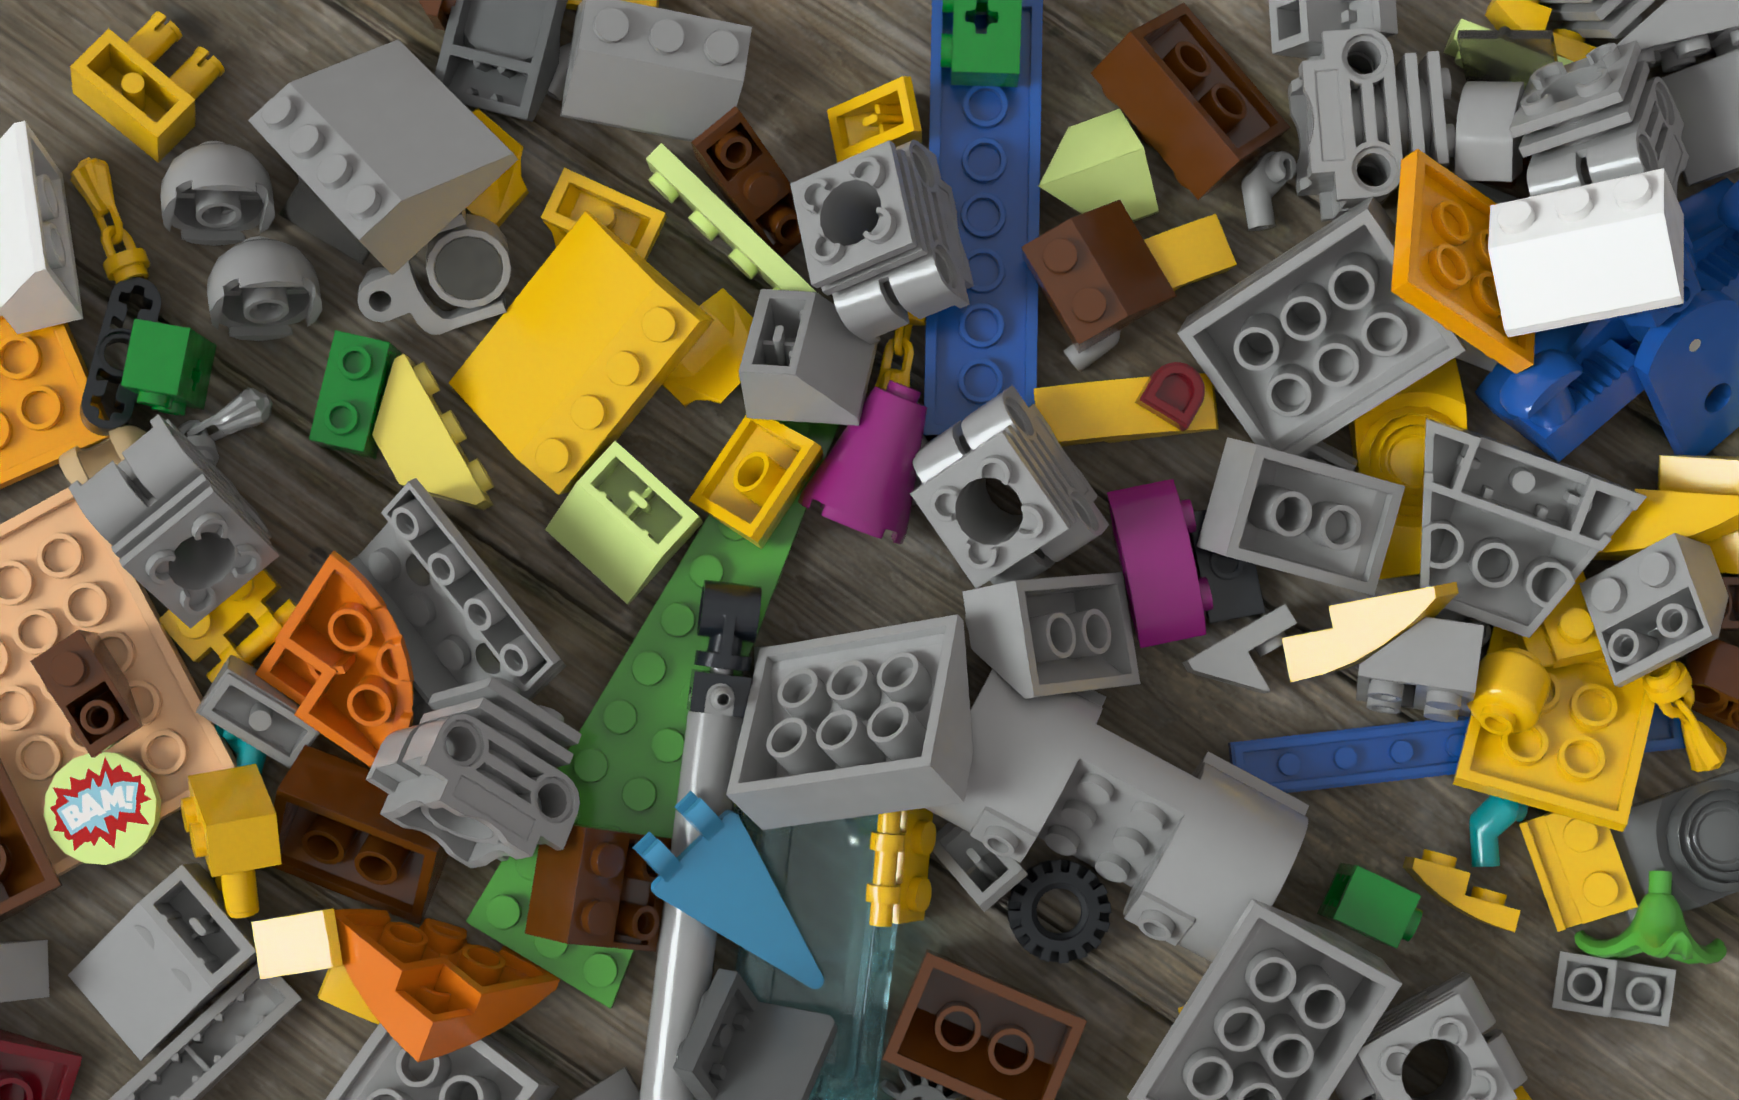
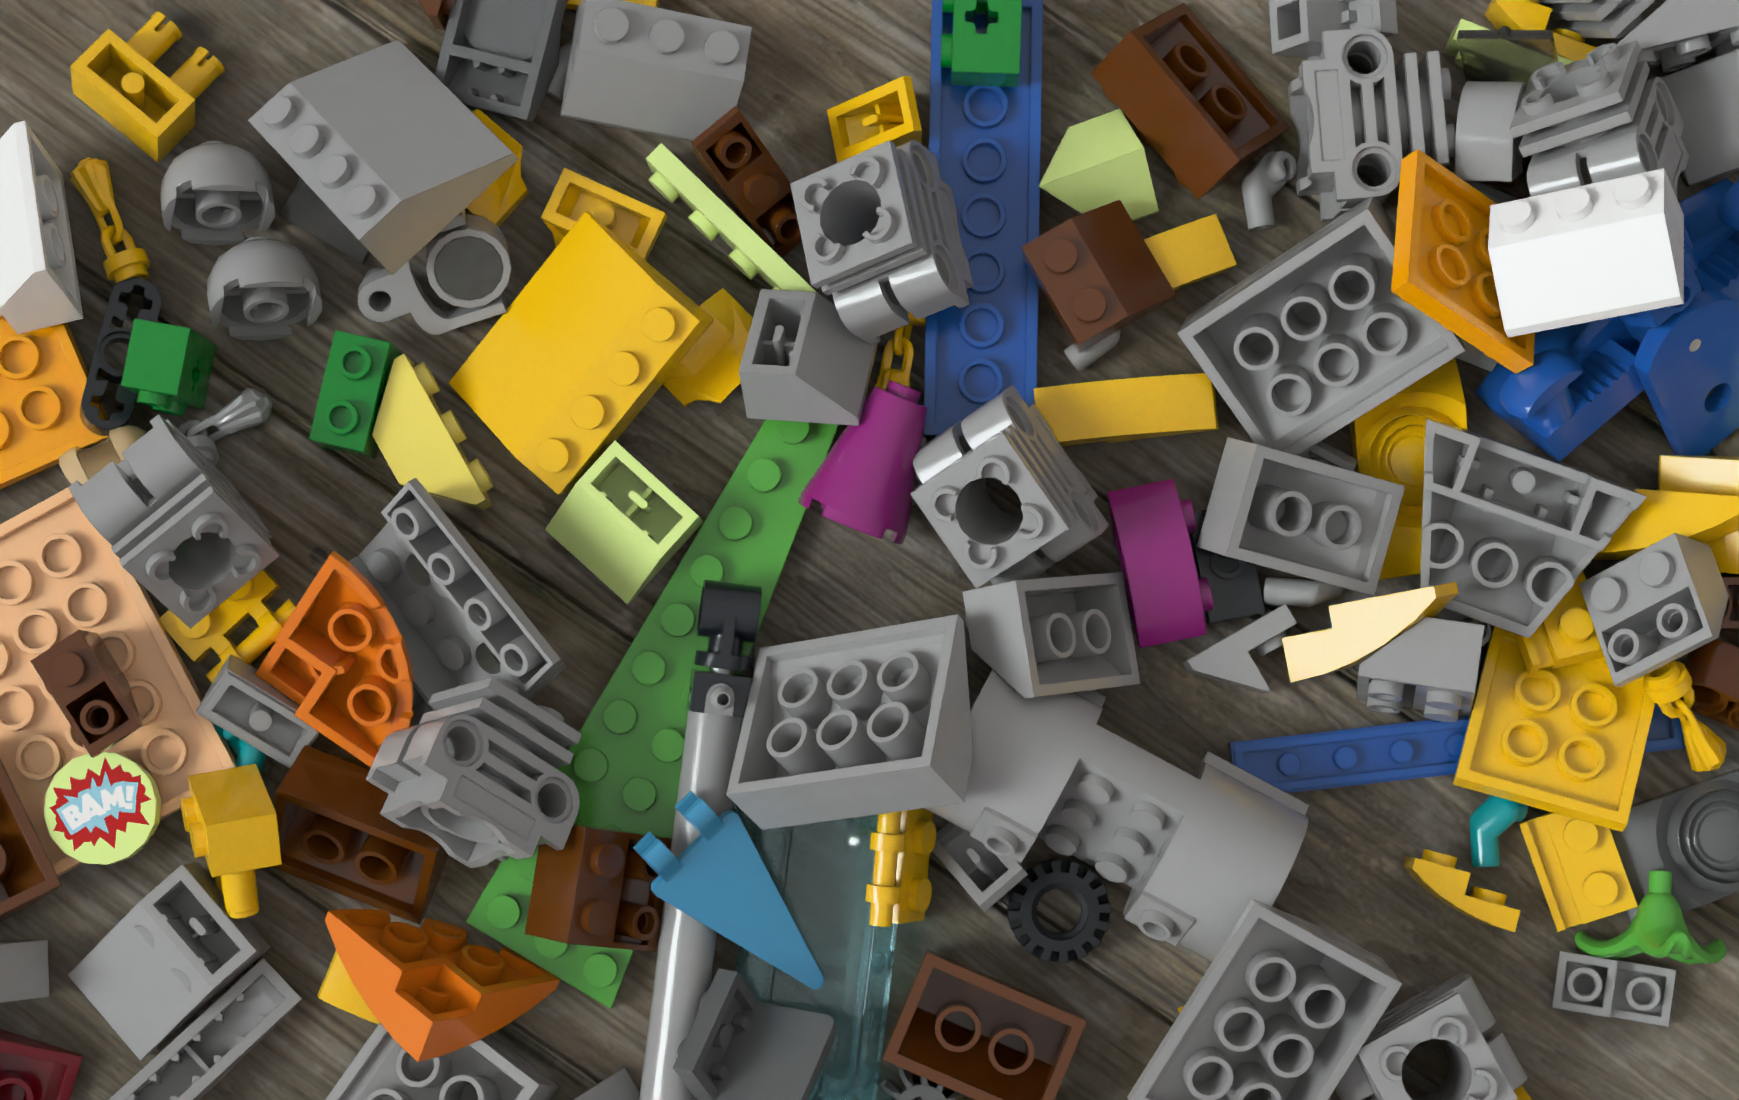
slope [251,908,343,979] -> none
yellow slope [689,415,824,549] -> none
dark red tile [1135,362,1205,431] -> none
green brick [1317,862,1423,949] -> none
yellow head [1467,648,1551,735] -> none
none -> light grey arm [1264,577,1345,608]

